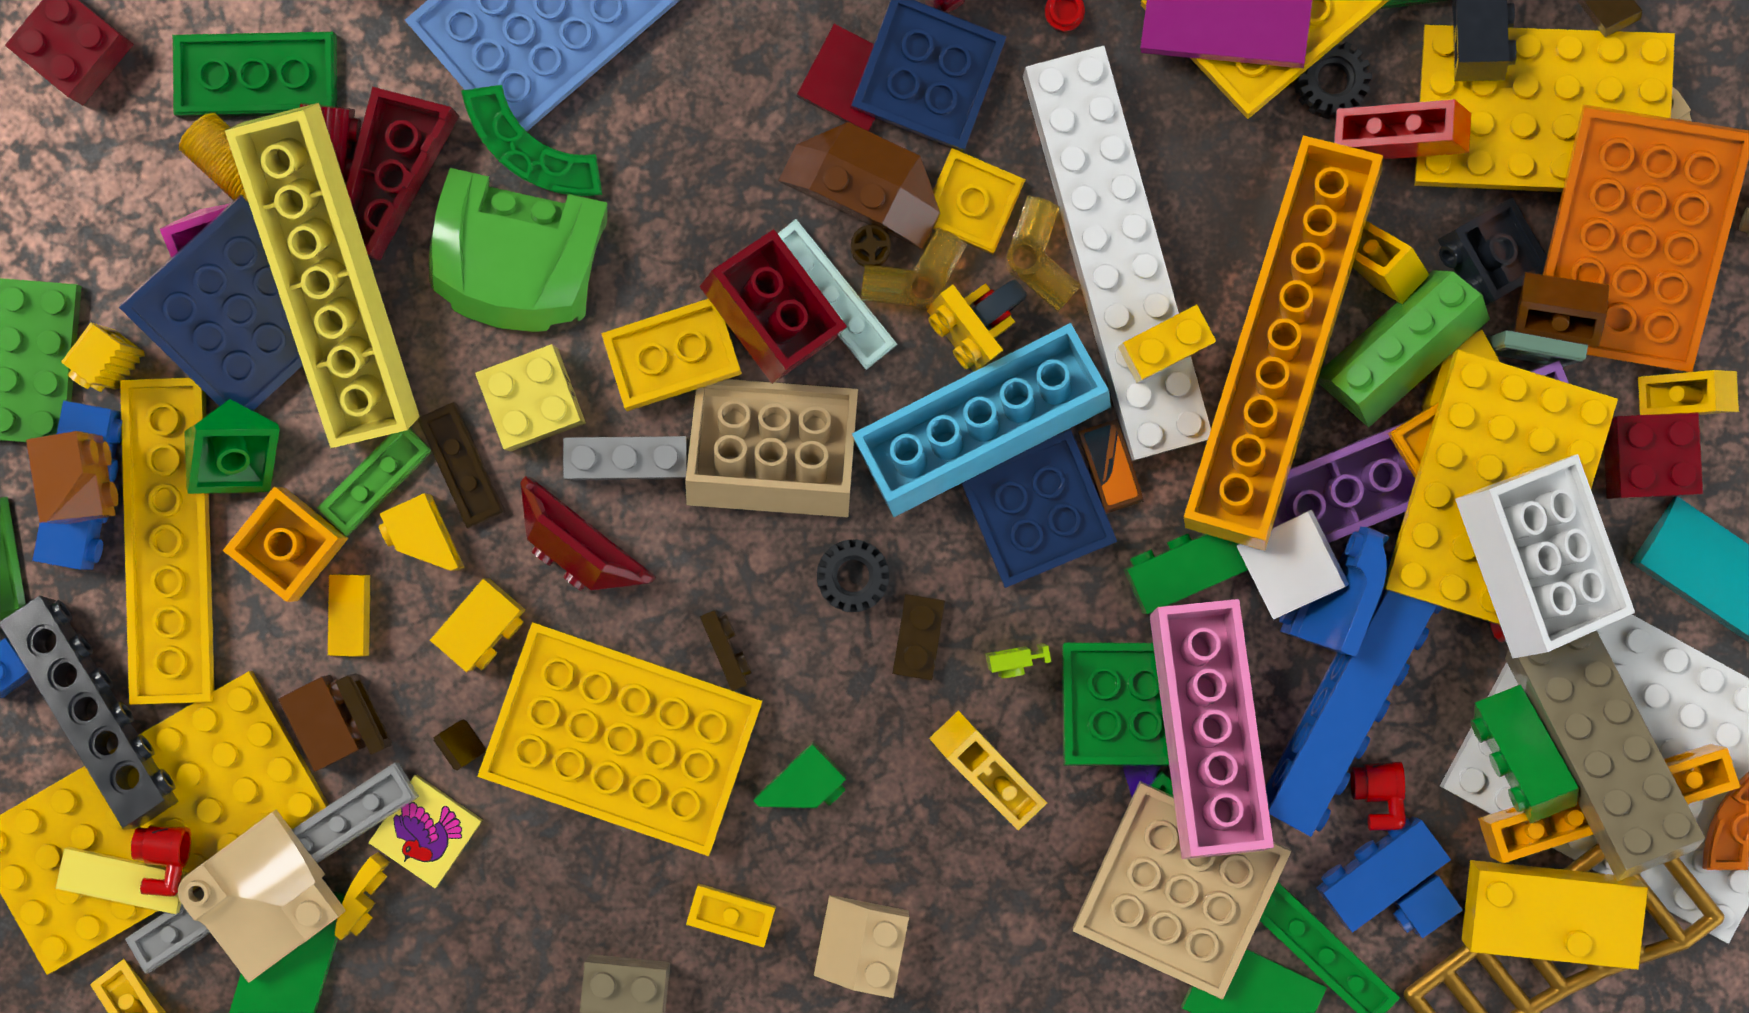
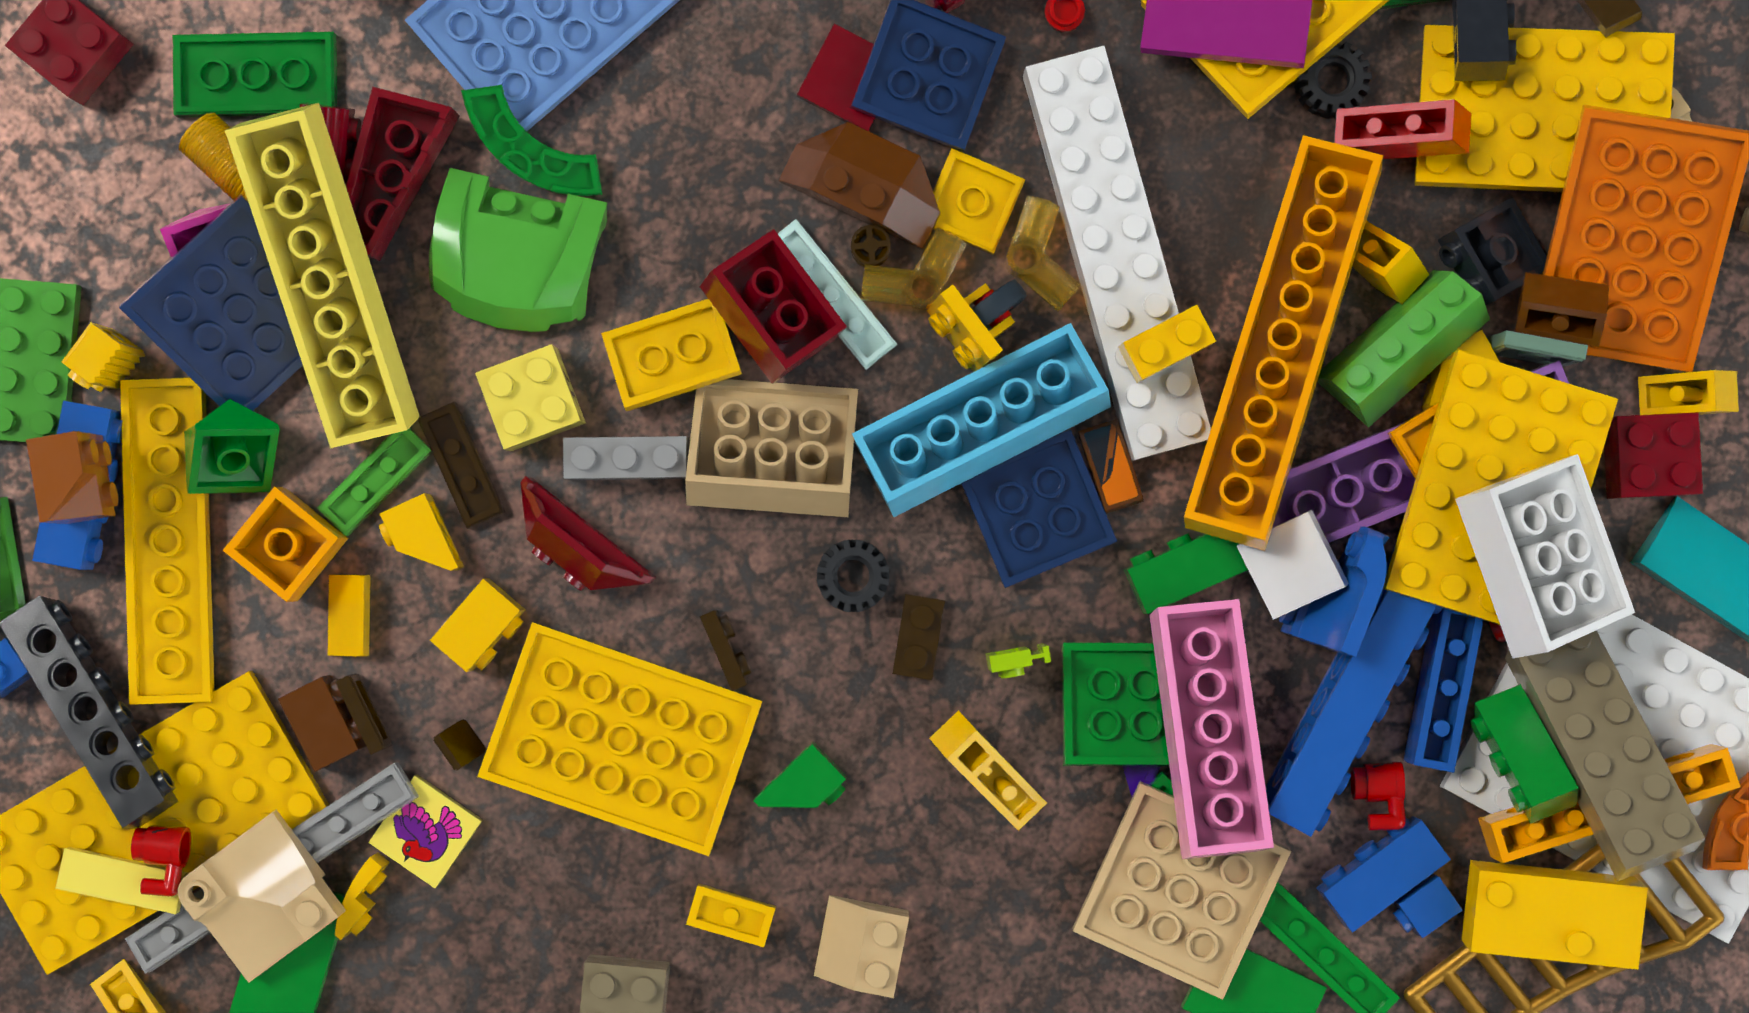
none -> blue brick [1403,608,1483,773]

